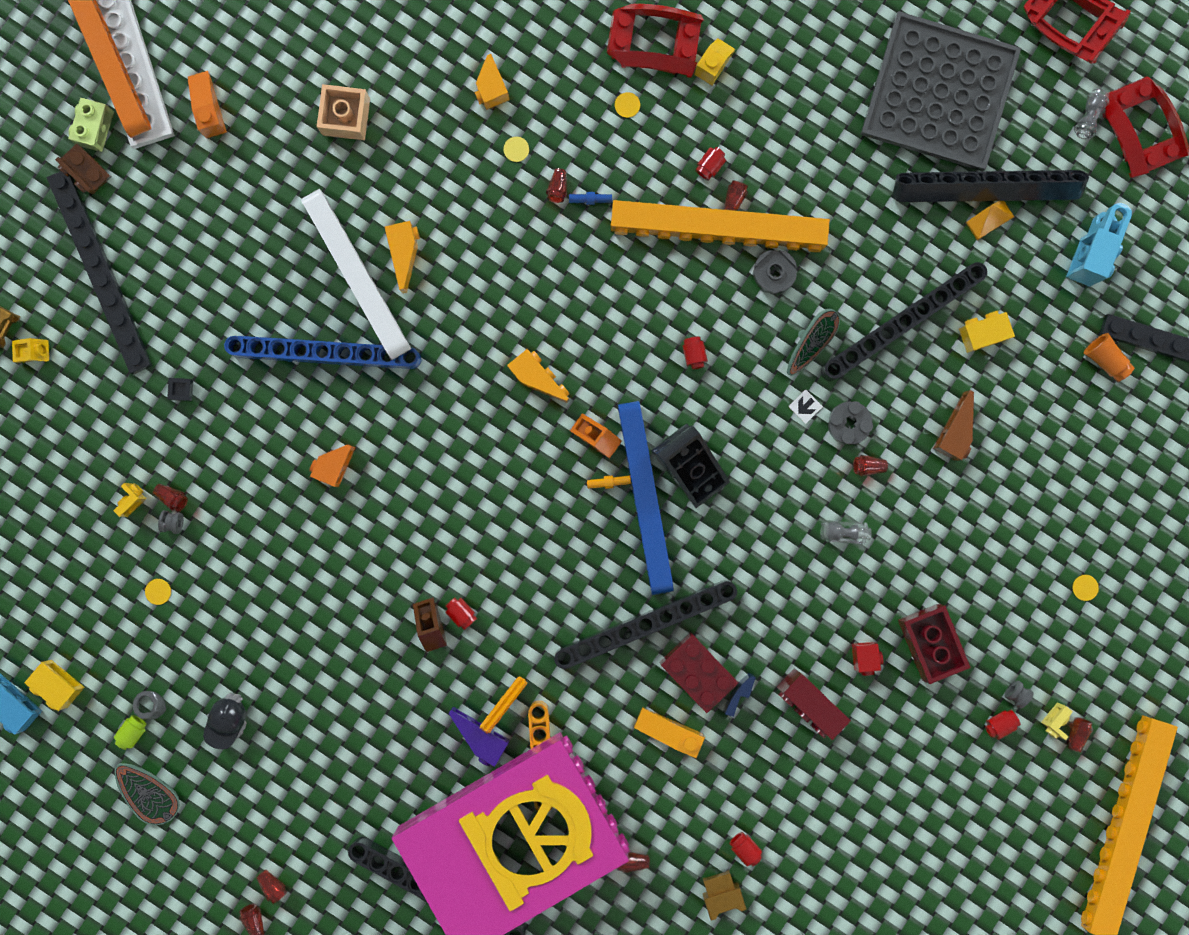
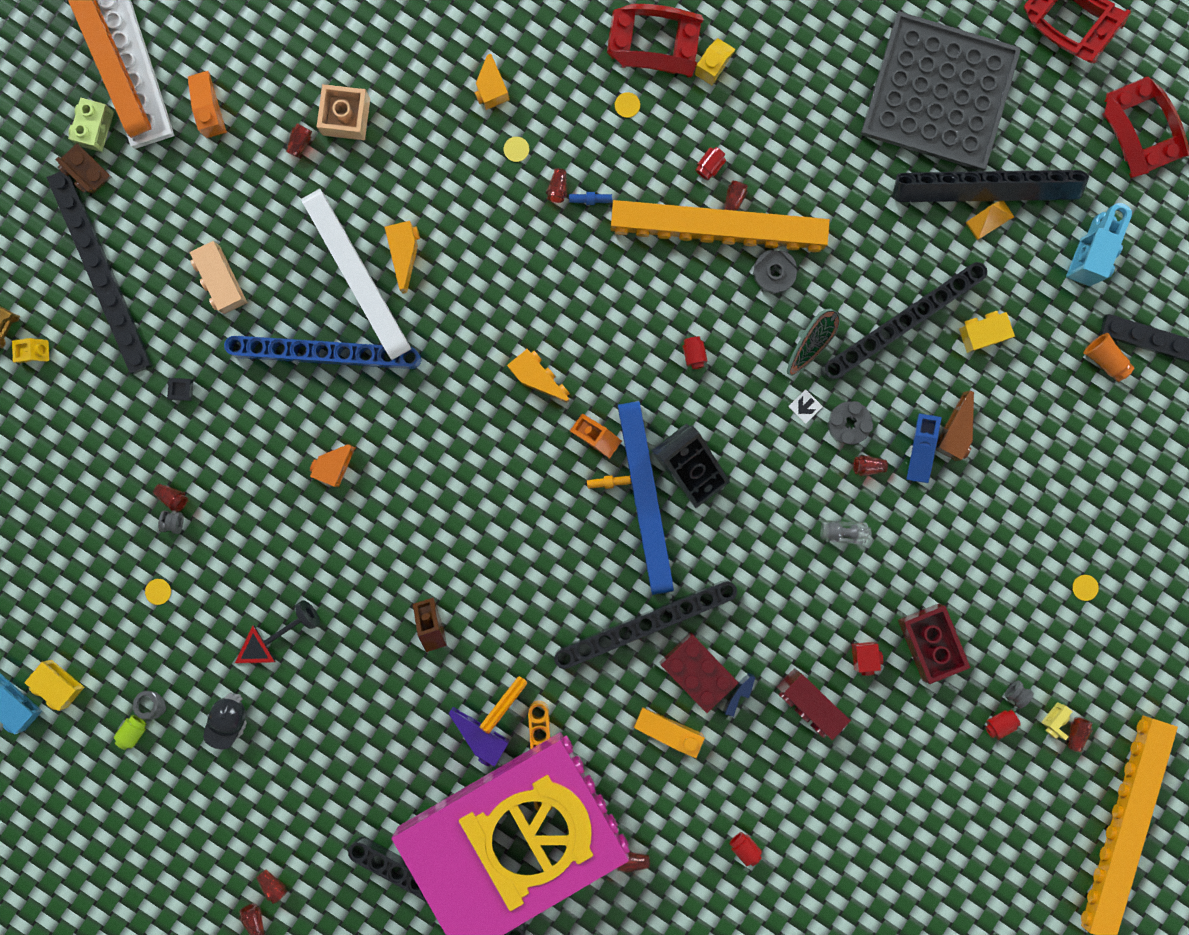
yellow bracket [113,483,146,517] -> none
shield [115,763,180,825] -> none
red brick [445,597,477,630] -> none
pearl gold piece [703,870,746,921] -> none
clear piece [1074,89,1110,139] -> none
none -> light nougat brick [190,241,248,314]
none -> black piece [235,600,320,663]
none -> clear red cone [286,123,313,158]
none -> blue slope [906,414,941,483]

